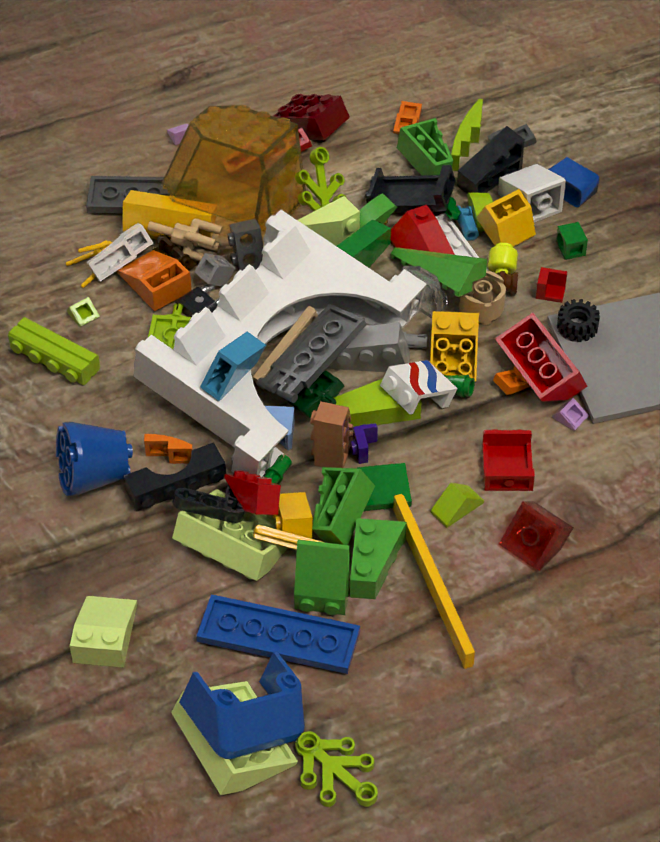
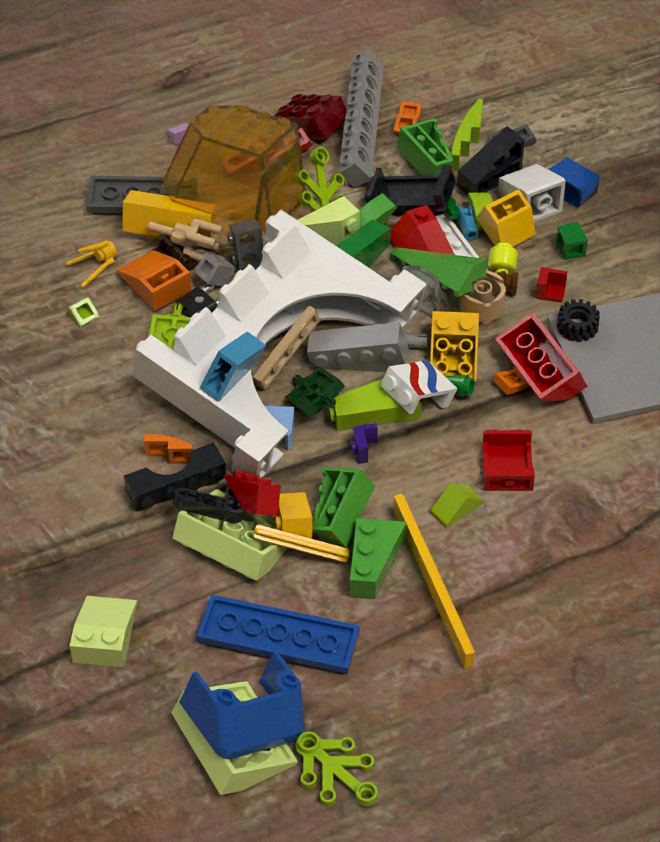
lime brick [8,317,100,386] -> none
blue cone [56,422,133,496] -> none
white slope [87,223,153,281] -> none
dark grey hinge [257,304,366,403] -> none
green axle [265,454,292,484] -> none
bright green slope [294,540,349,615] -> none
nougat wedge [310,401,353,468] -> none
green tile [357,463,412,511] -> none
clear red slope [499,501,574,571] -> none
lavender slope [552,398,589,431] -> none
none -> light grey brick [338,49,384,188]

